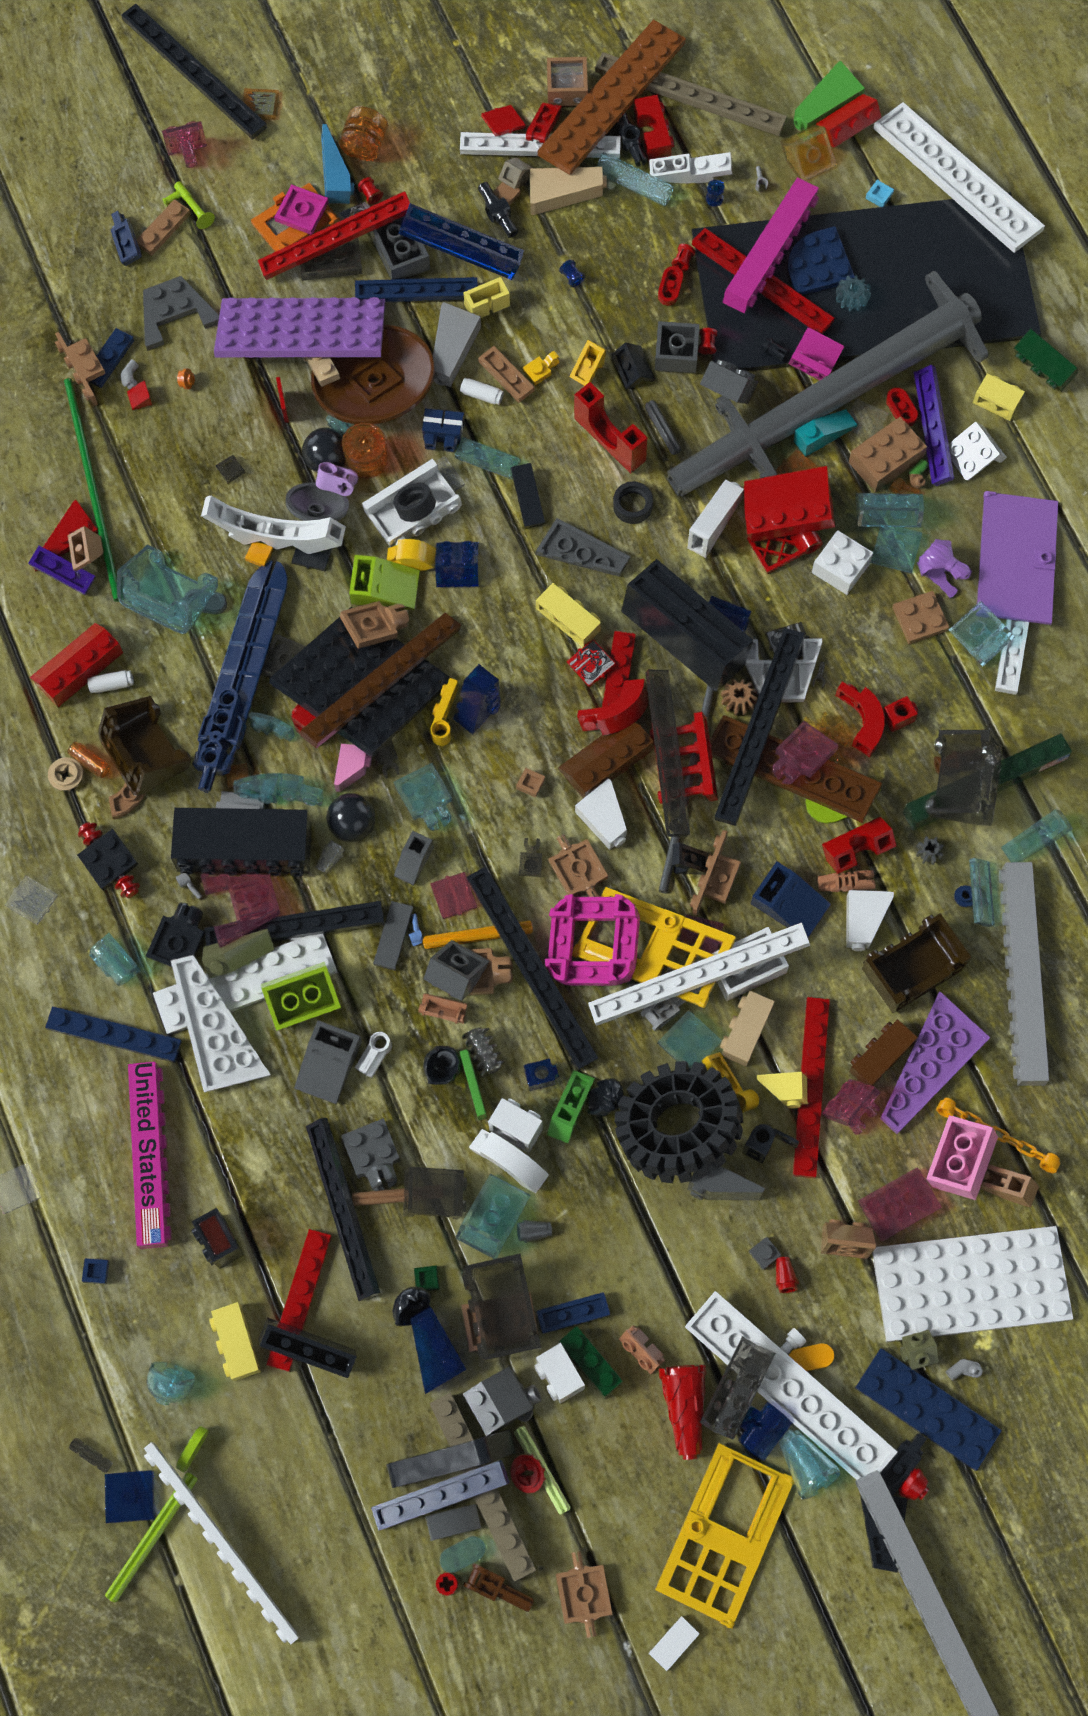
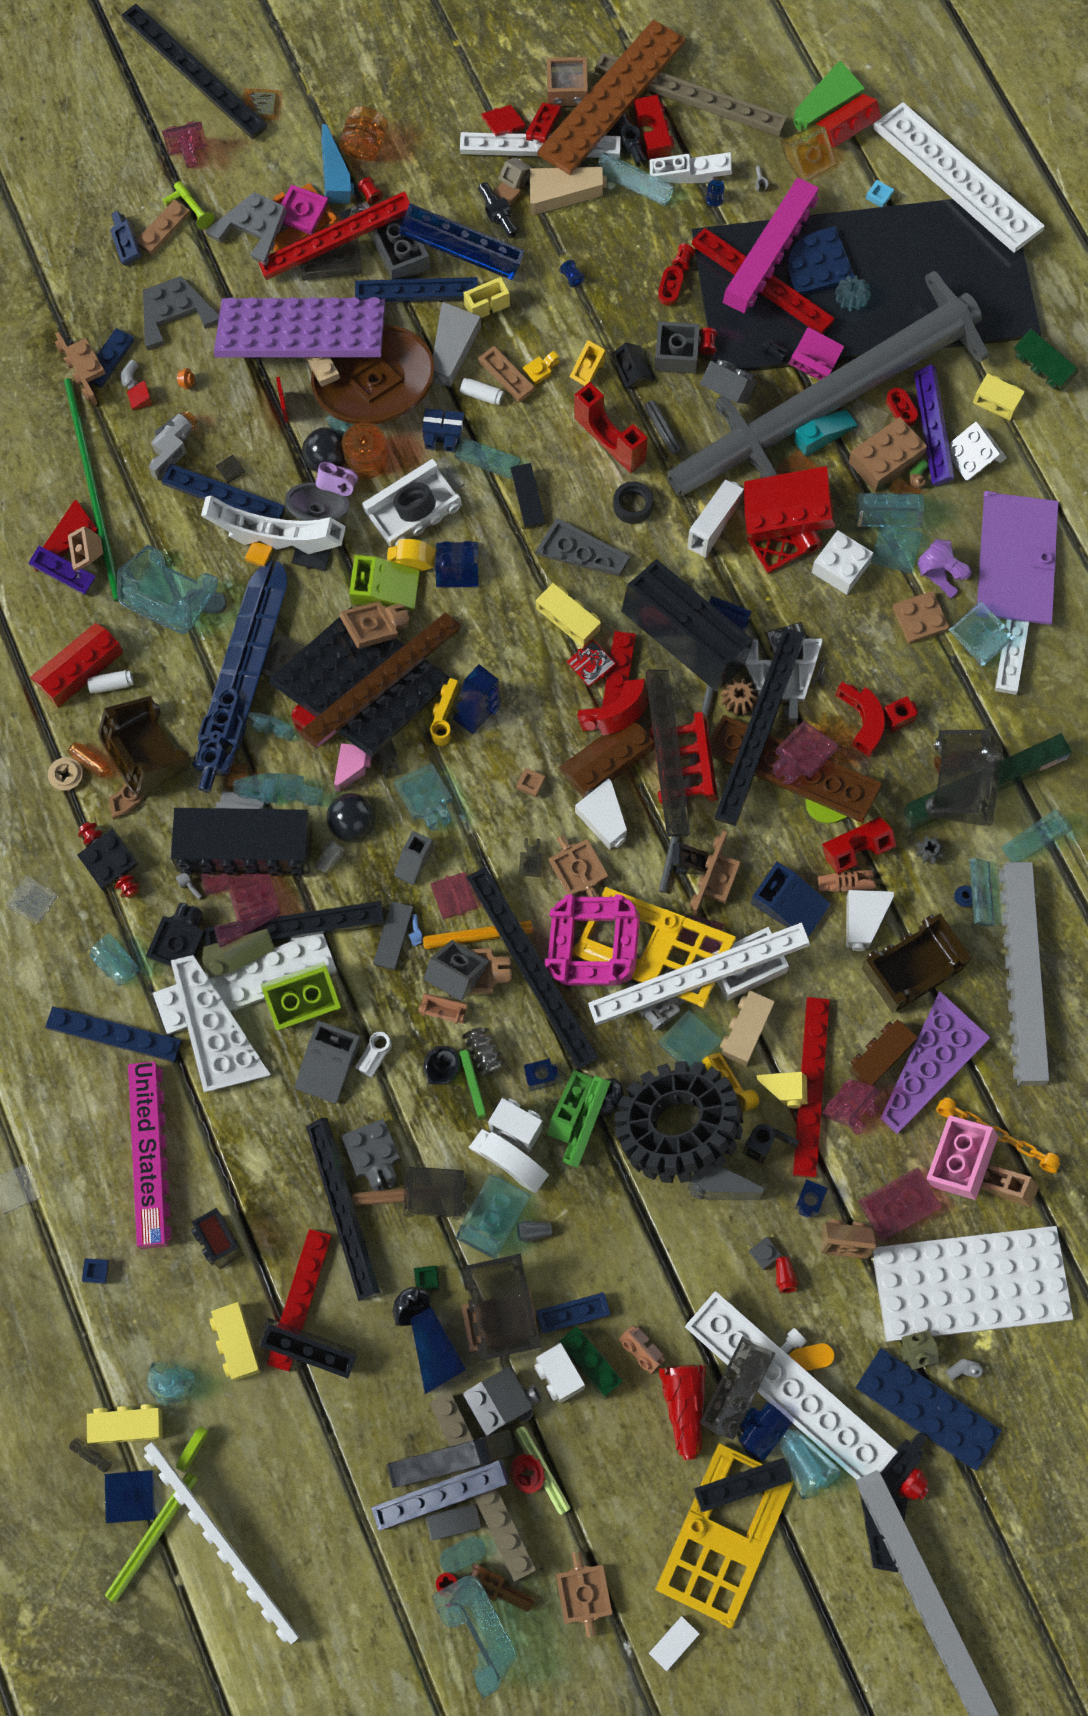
none -> light yellow brick [87,1404,163,1445]
none -> light grey plate [149,410,198,480]
none -> dark blue plate [162,464,286,519]
none -> dark grey wing [206,192,287,265]
none -> clear light blue windscreen [432,1576,517,1698]
none -> bright green tile [562,1076,611,1168]
none -> black plate [693,1458,792,1512]
none -> dark grey plate [783,698,798,726]
none -> clear blue brick [794,1179,828,1218]

